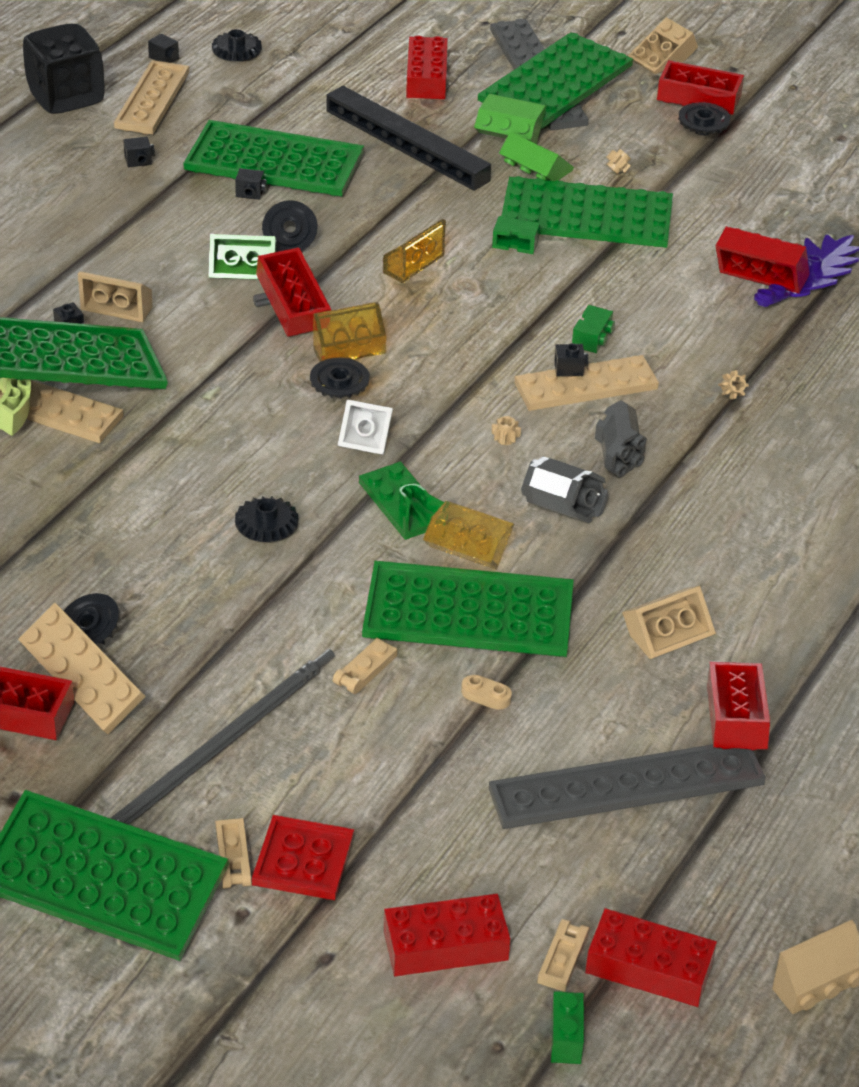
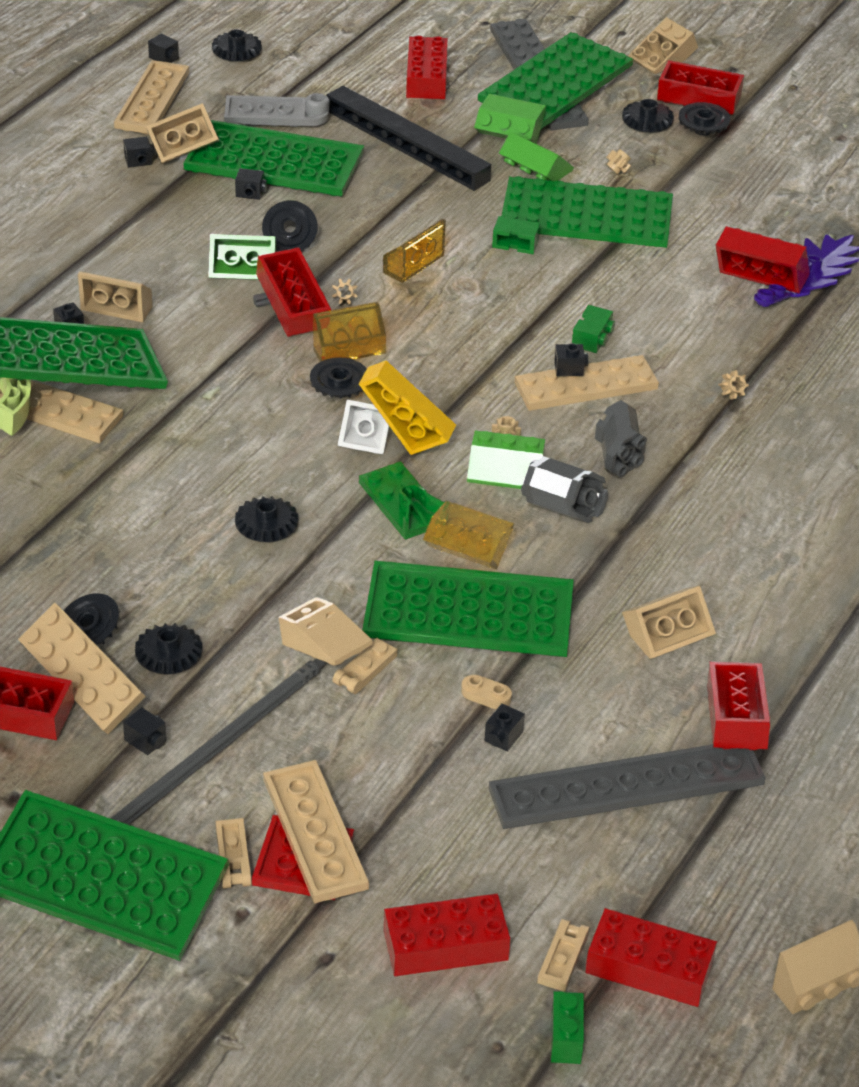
black piece [23,23,105,113] -> none
none -> black brick [123,707,166,756]
none -> black gear [135,622,203,674]
none -> tan slope [146,103,219,164]
none -> light grey plate [224,93,329,127]
none -> tan plate [263,760,369,904]
none -> tan slope [279,597,373,666]
none -> tan gear [332,278,358,305]
none -> yellow wedge [359,360,456,455]
none -> slope [467,430,545,489]
none -> black brick [484,703,525,752]
none -> black gear [622,99,674,132]

